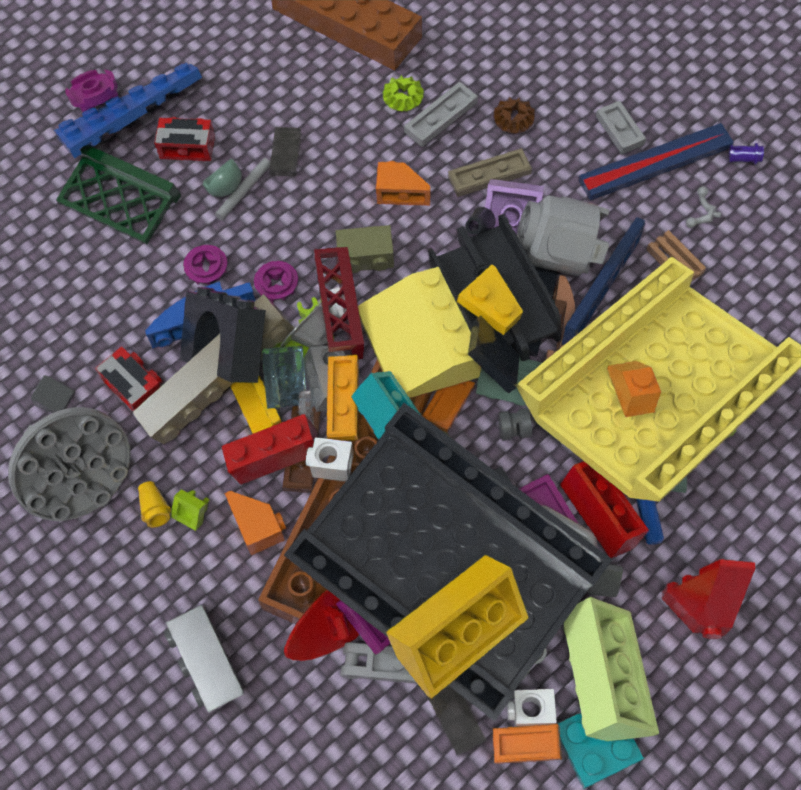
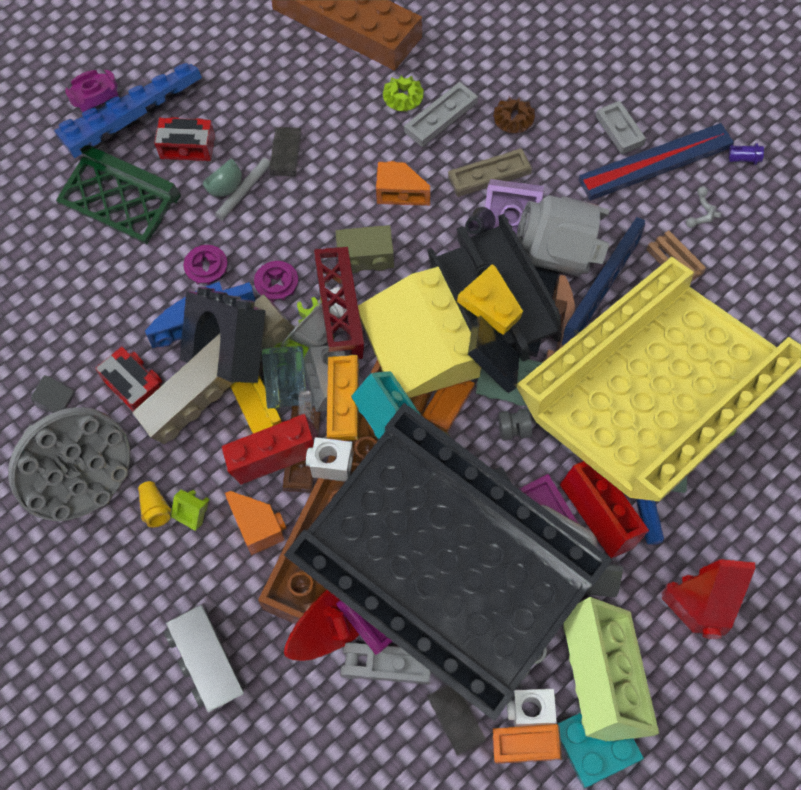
yellow slope [386,555,528,699] -> none
orange slope [607,361,661,417] -> none

